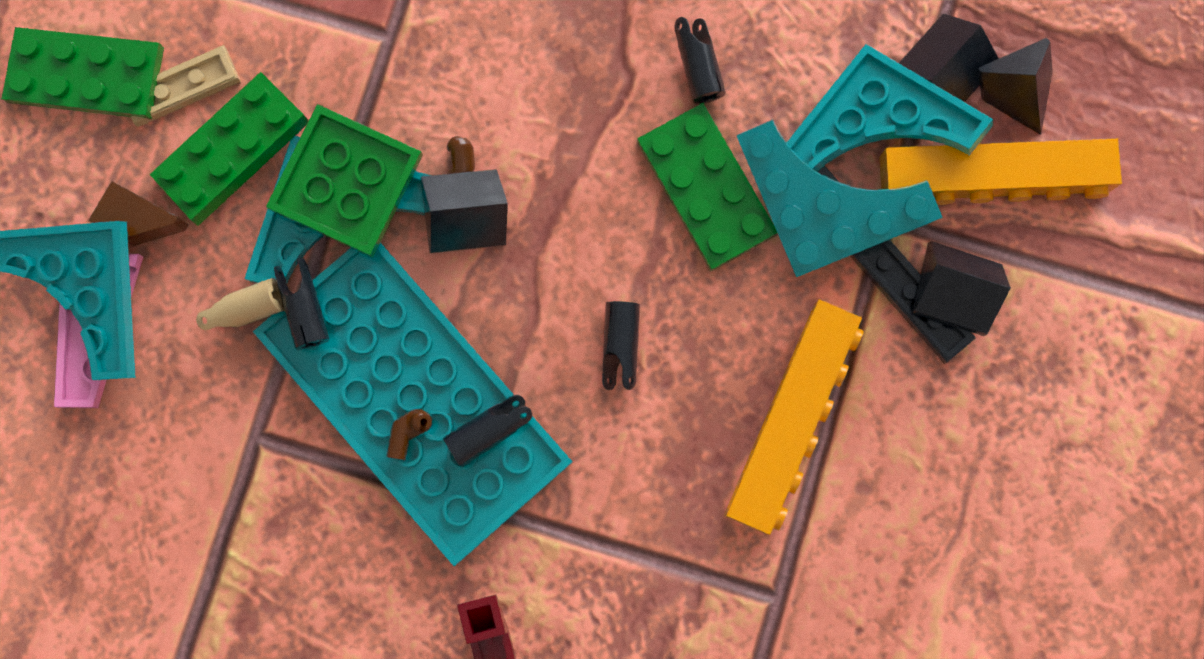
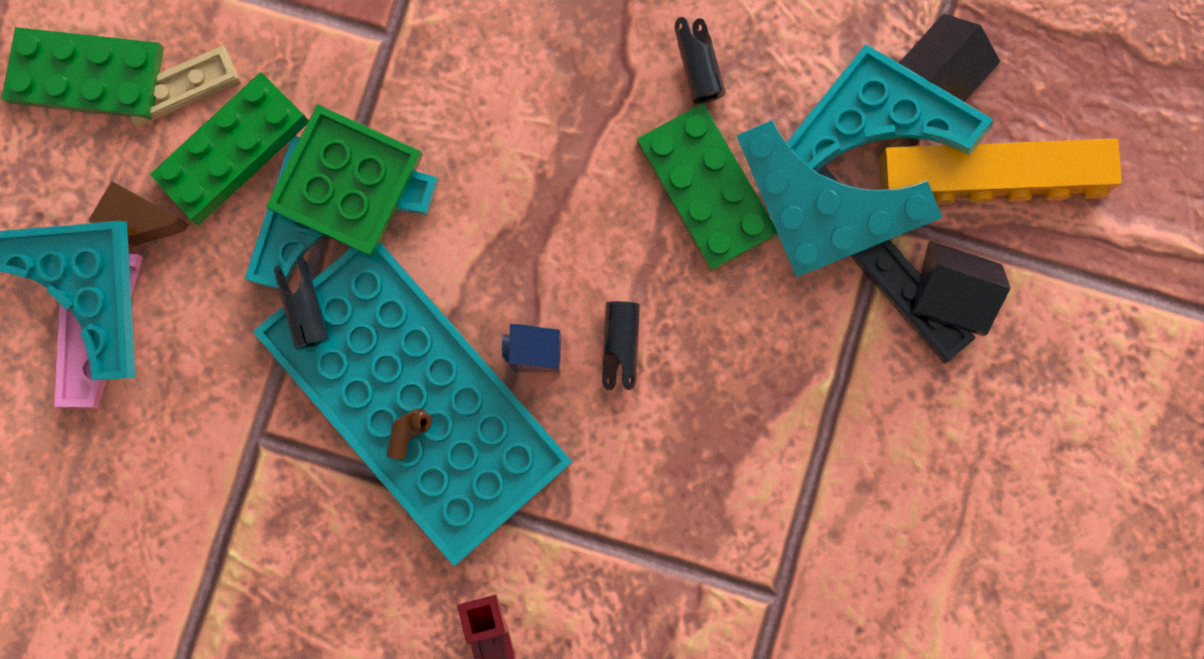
tan piece [196,278,284,330] -> none
black slope [420,169,508,253] -> none
black piece [443,395,532,467] -> none
reddish brown arm [446,136,475,174] -> none
light orange brick [724,299,864,535] -> none
black slope [978,38,1053,135] -> none
none -> dark blue slope [502,324,561,373]

